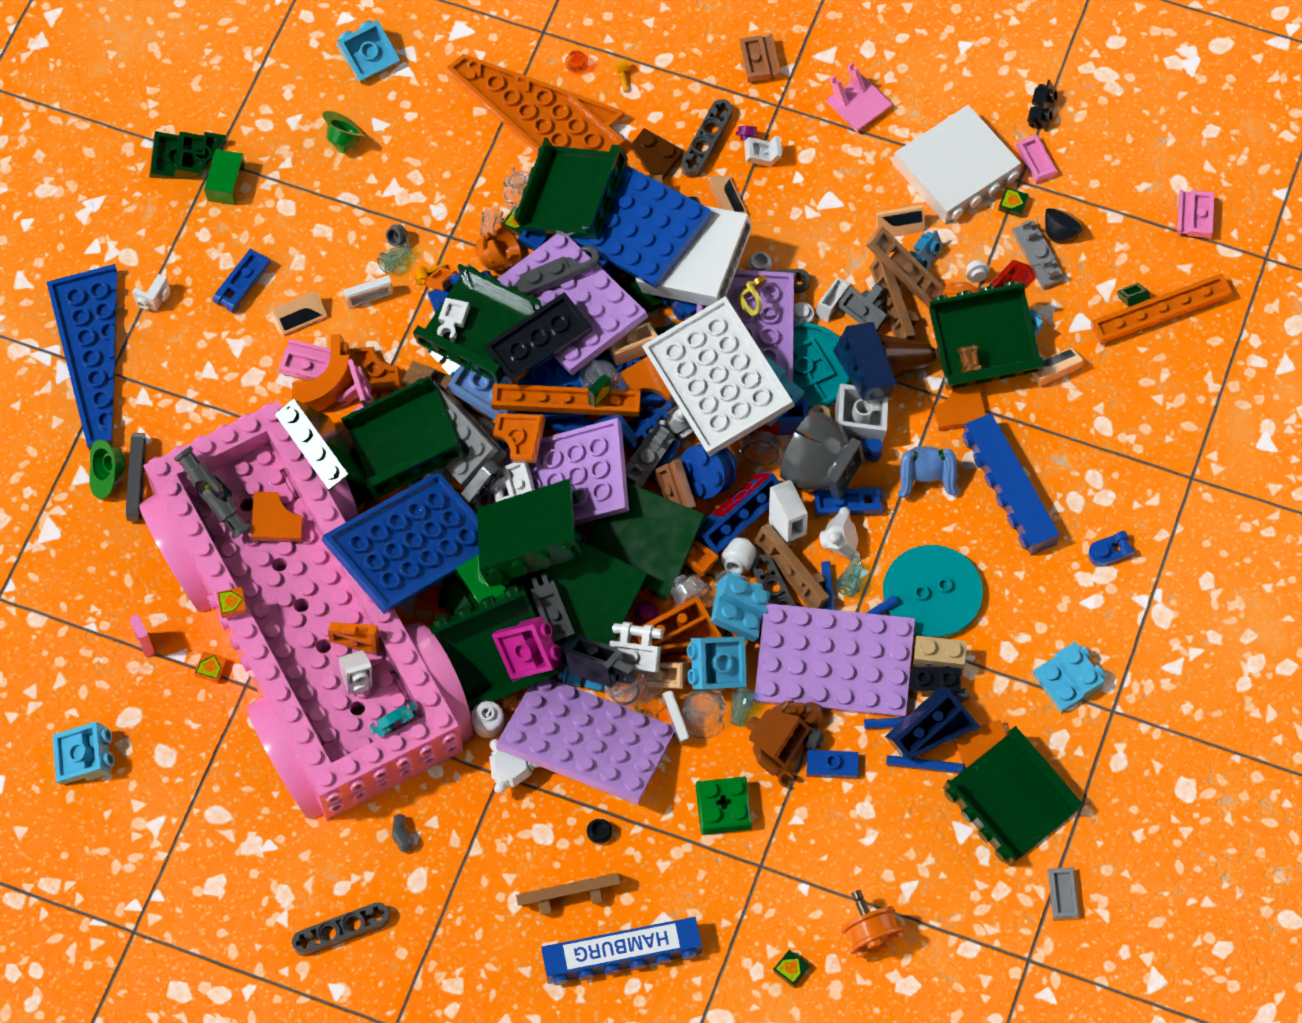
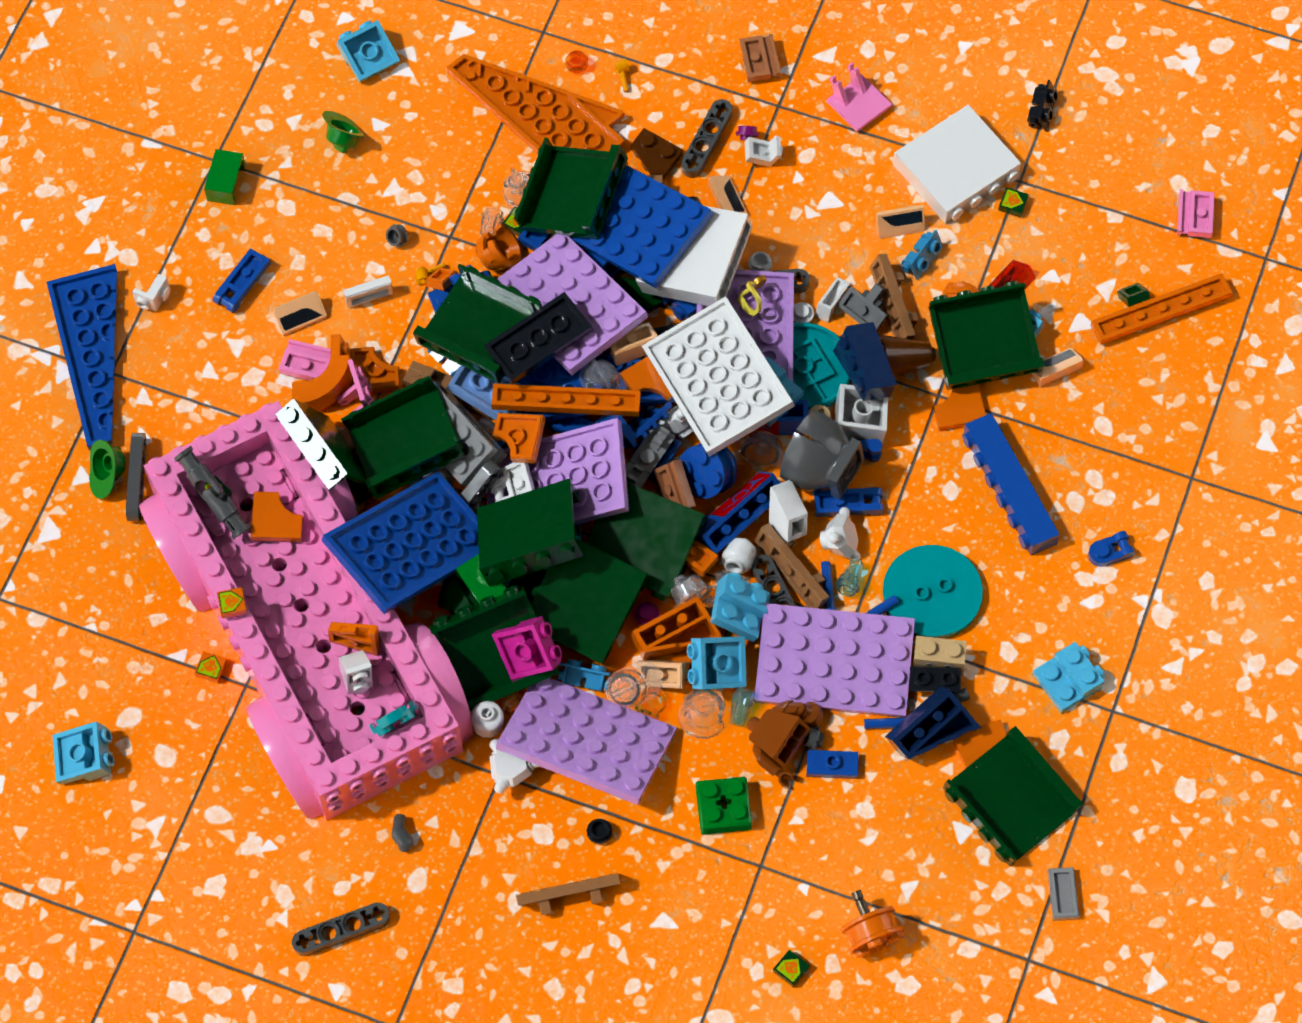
bright pink tile [129,614,155,657] -> none
dark green slope [149,131,226,179] -> none
clear light blue cone [377,242,413,274] -> none
white plate [437,298,470,342] -> none
dark grey plate [513,246,600,297] -> none
dark grey hinge [530,573,575,643] -> none
blue brick [541,916,702,986] -> none
black hinge [555,635,636,688] -> none
dark green tile [588,374,611,407] -> none
white plate [610,622,664,672] -> none
white tile [662,691,689,744] -> none
medium nougat hinge [866,226,945,307] -> none
blue bar [886,755,963,773] -> none
medium blue hair [898,446,958,498] -> none
clear orange bush [957,345,983,373] -> none
white plate [966,260,990,282] -> none
light grey plate [1012,220,1065,290] -> none
bright pink tile [1016,135,1058,184] -> none
black piece [1045,208,1083,244] -> none

